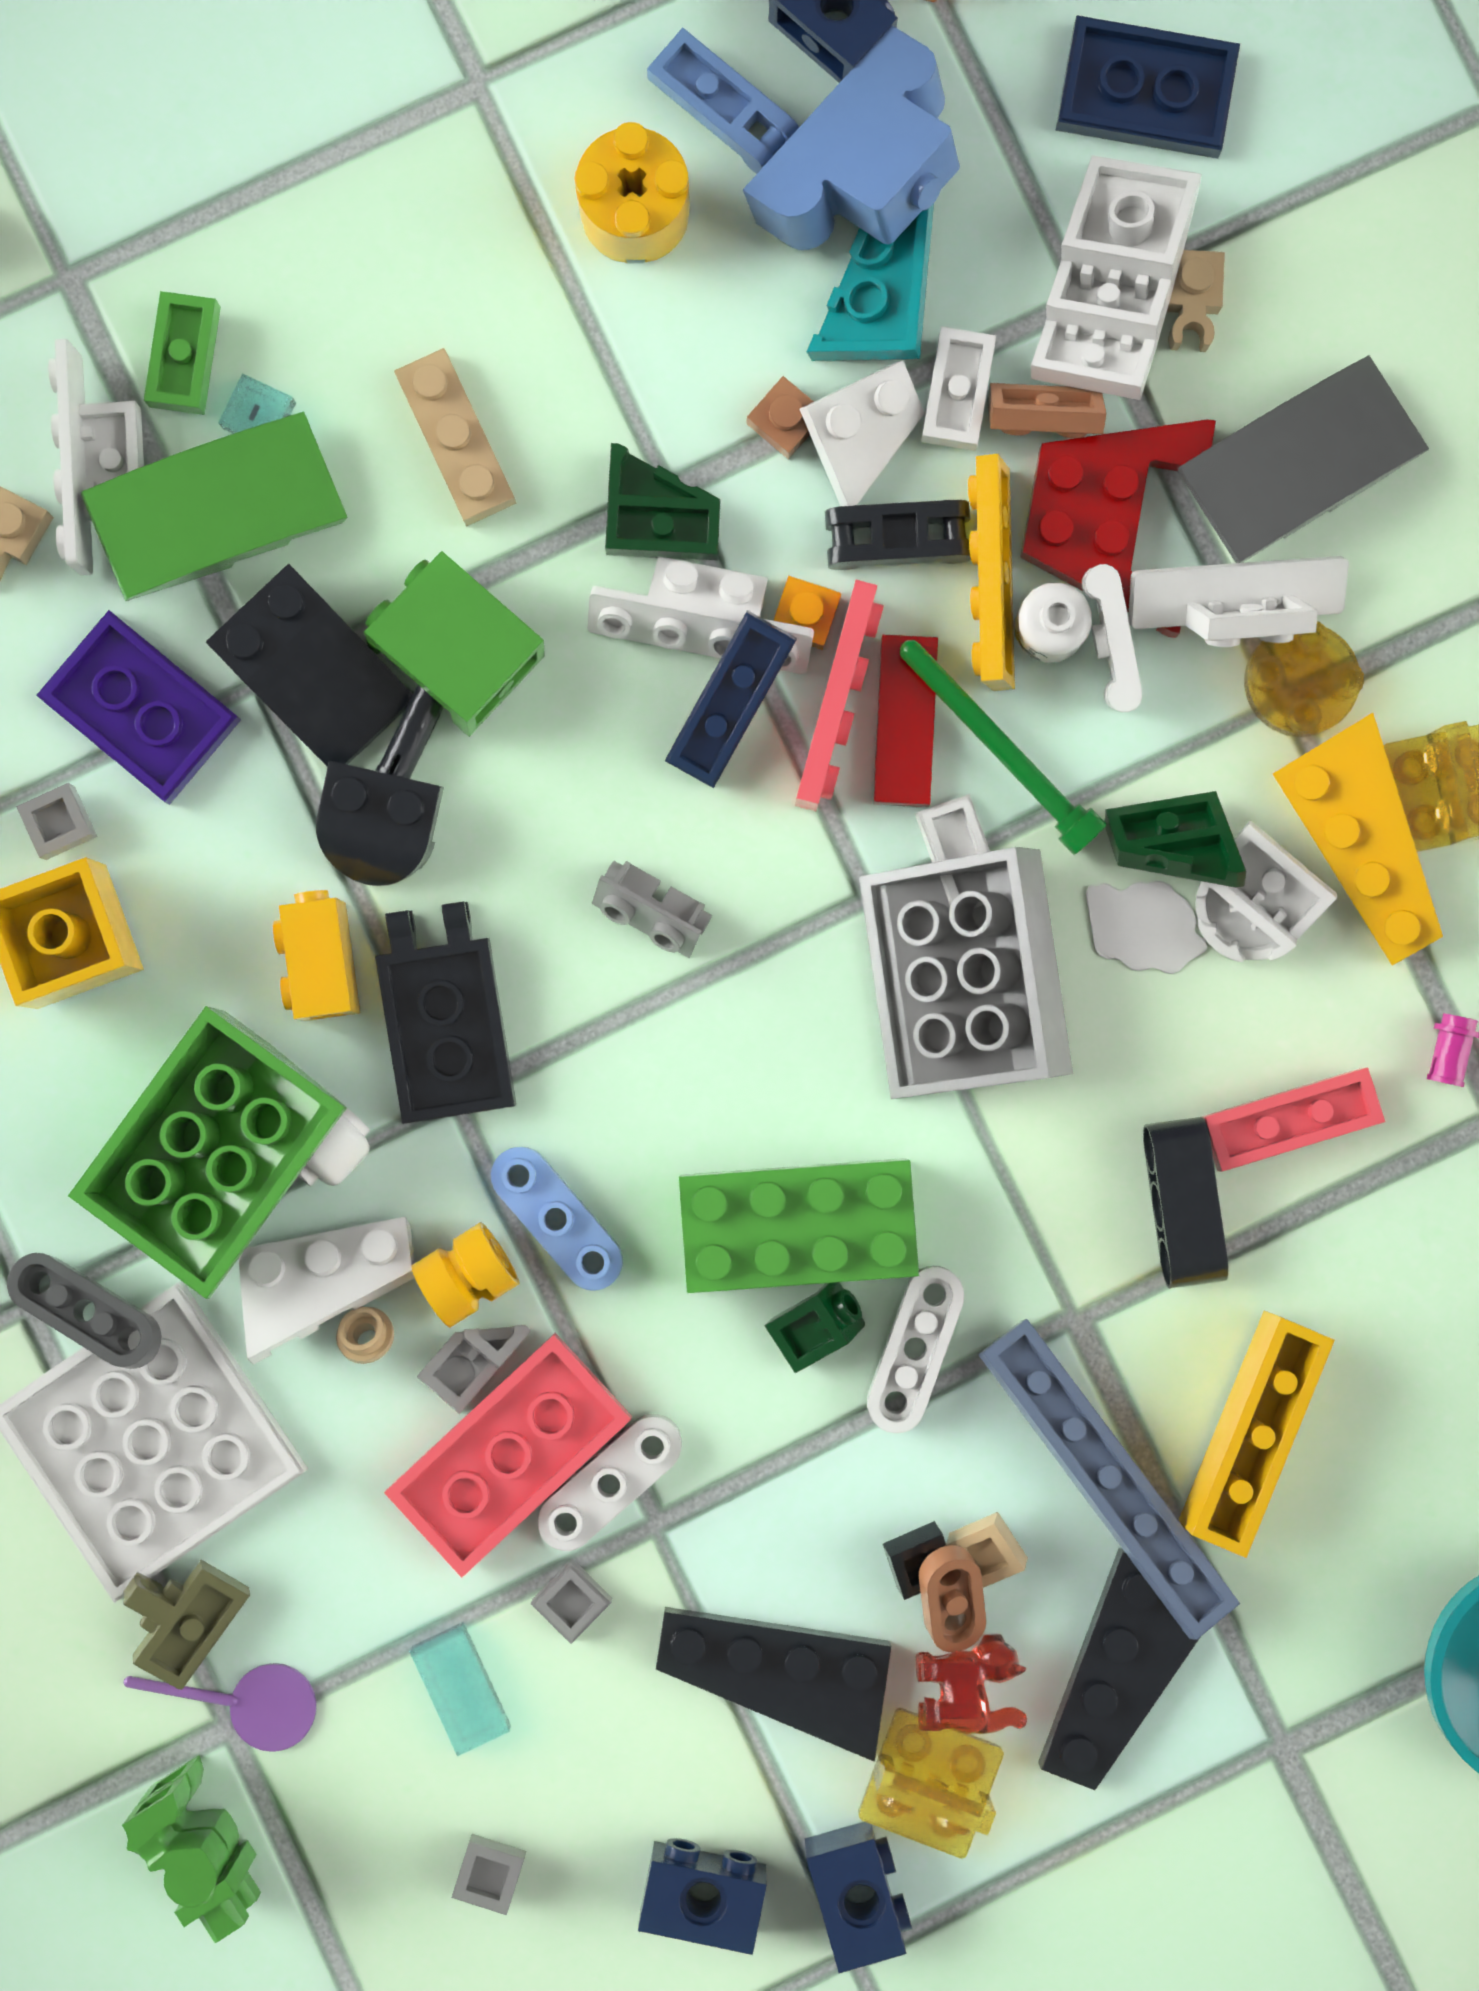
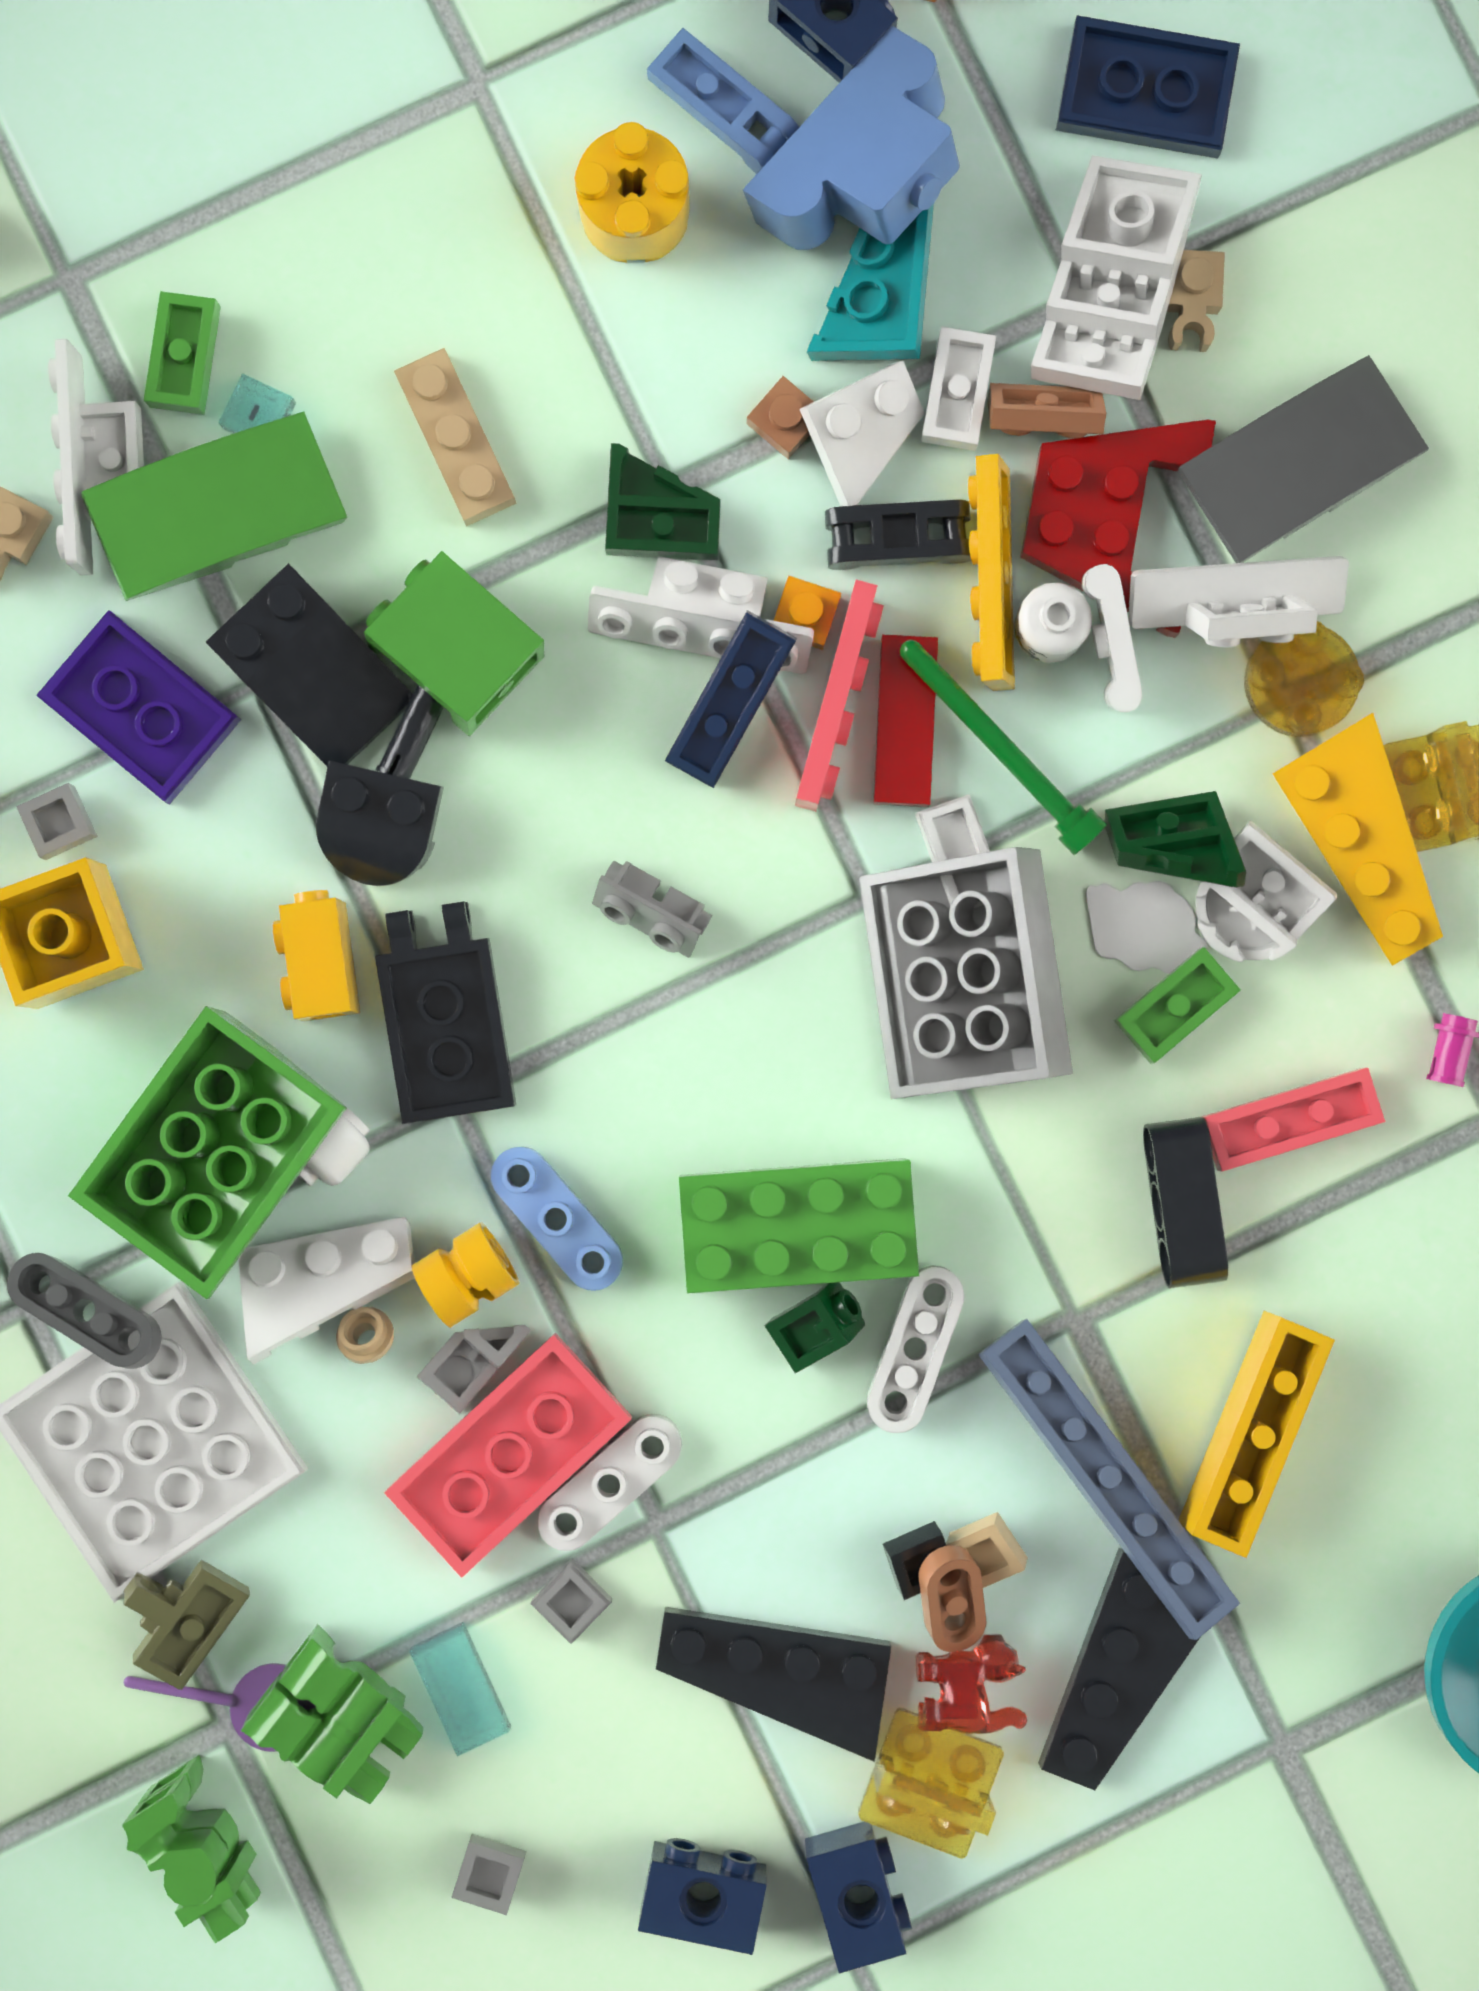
none -> bright green hips [241,1624,424,1804]
none -> bright green plate [1114,947,1241,1064]

